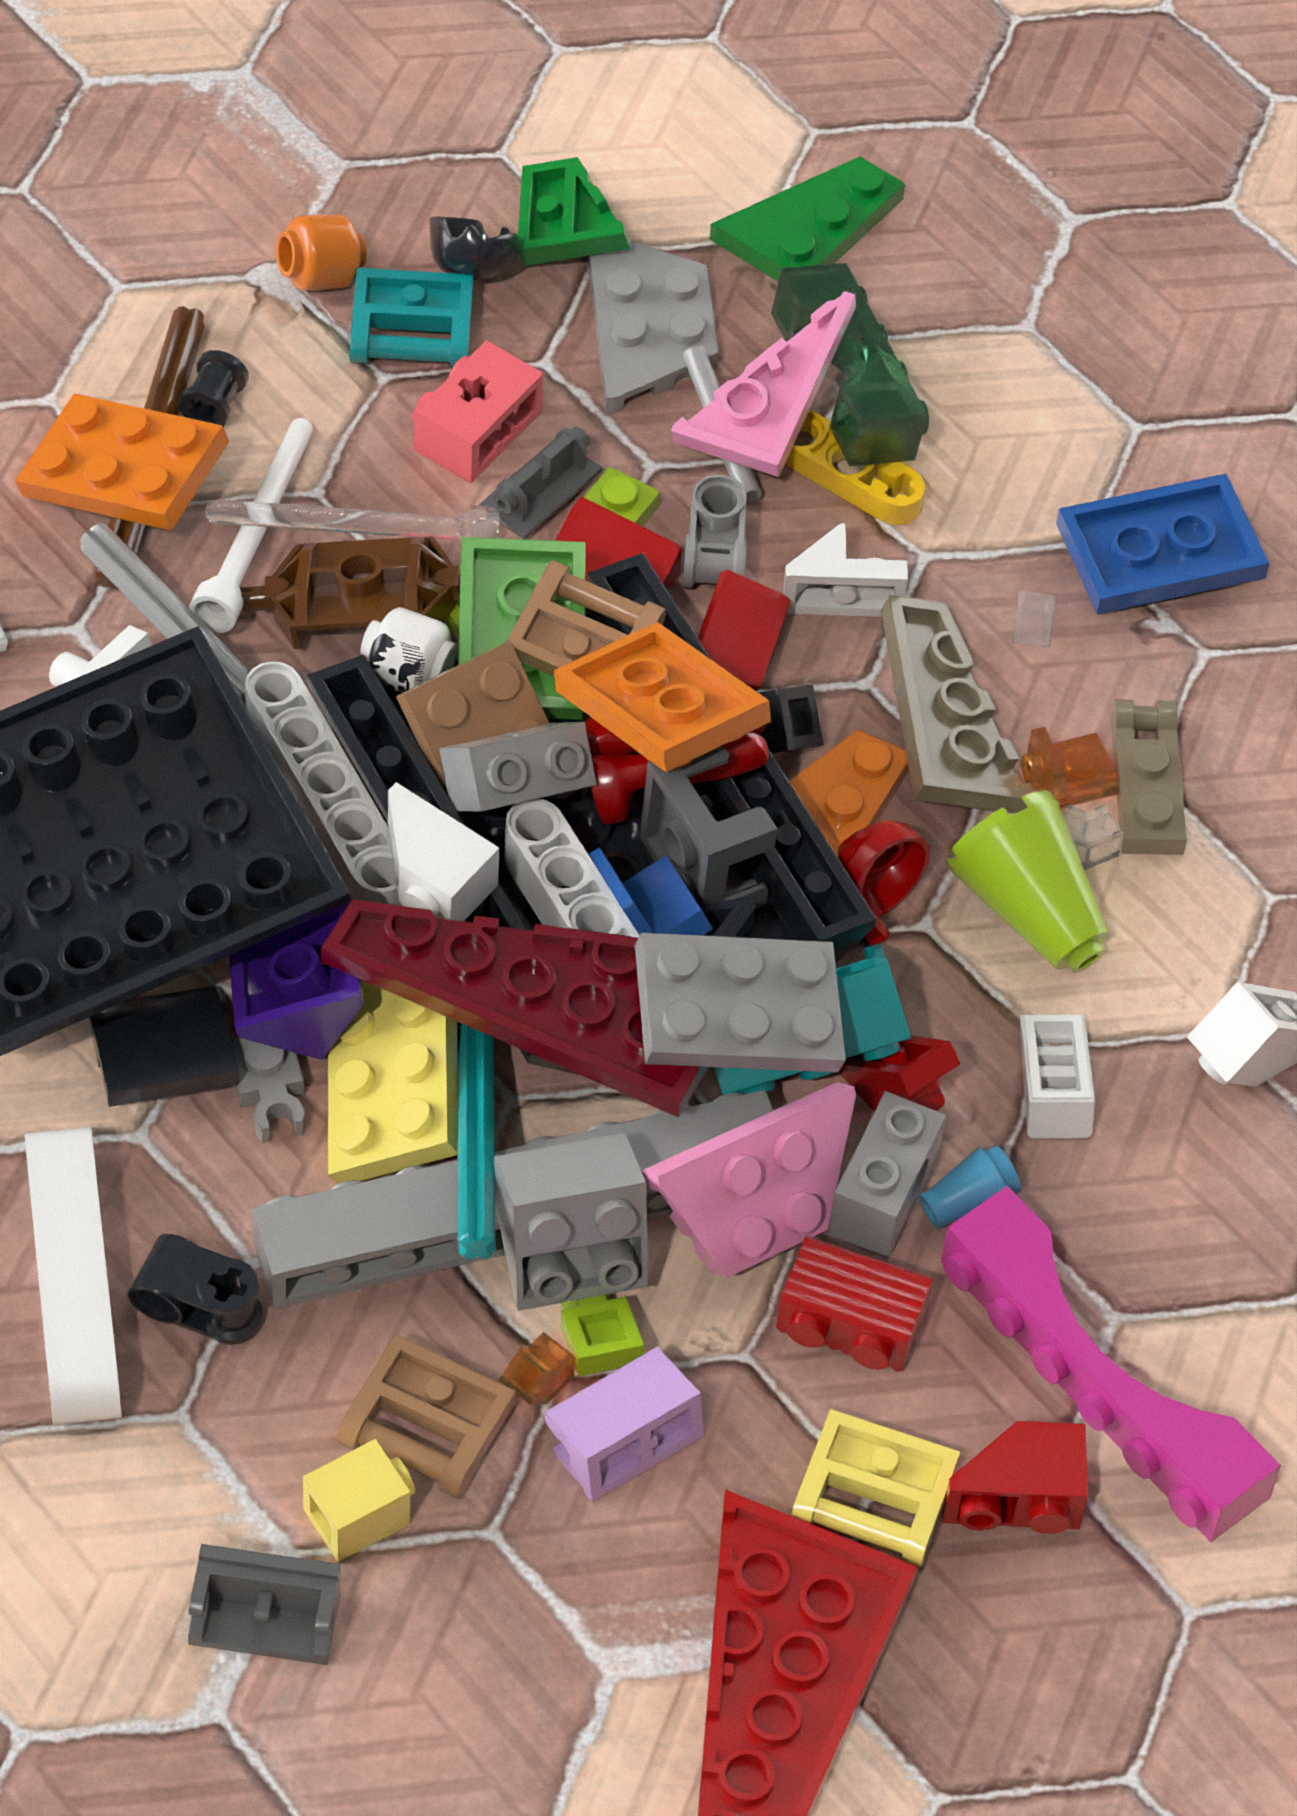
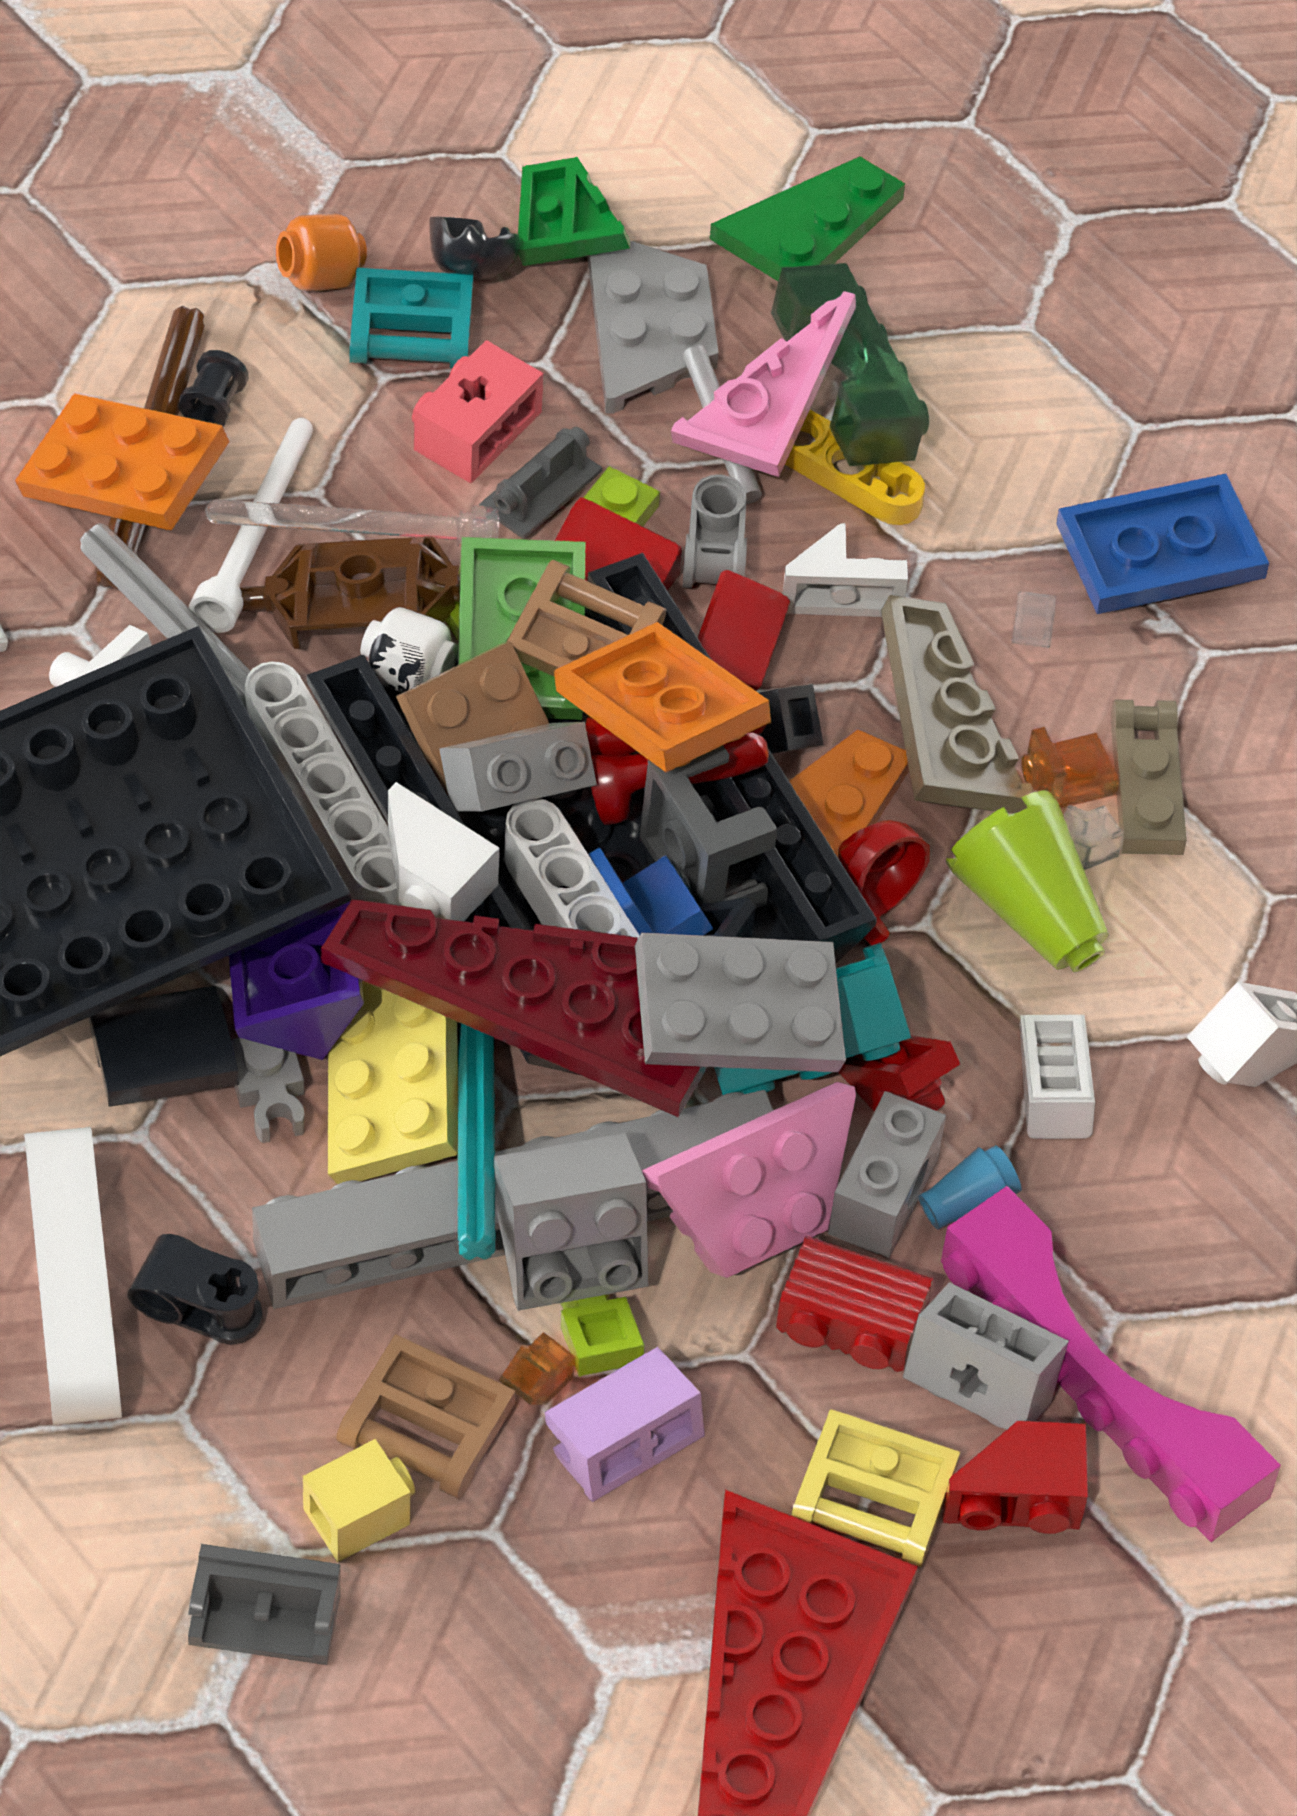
none -> light grey brick [903,1282,1069,1429]

